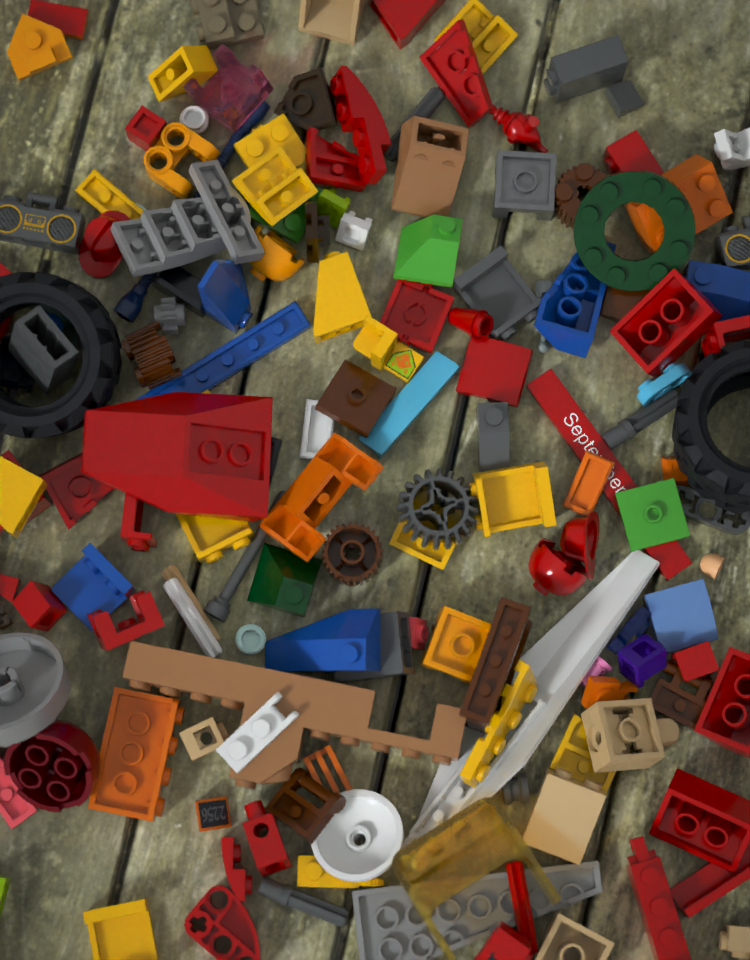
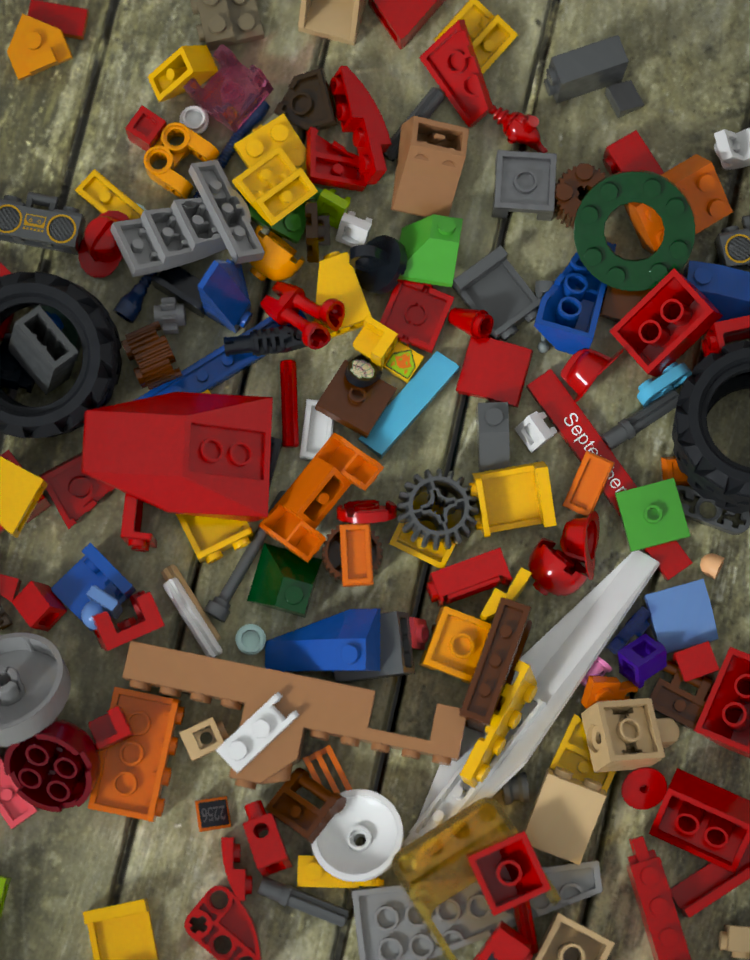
none -> medium blue tile [81,585,123,630]
none -> red panel [88,706,134,751]
none -> black hinge [224,326,307,357]
none -> red piece [260,281,345,350]
none -> red axle [280,360,299,448]
none -> red tile [337,499,397,524]
none -> orange tile [339,523,374,587]
none -> tile [345,354,382,388]
none -> black tile [349,235,407,295]
none -> red window [425,547,512,608]
none -> red slope [466,830,552,916]
none -> yellow slope [479,567,532,623]
none -> white tile [514,411,557,453]
none -> red piece [560,348,625,402]
none -> red piece [621,767,667,810]

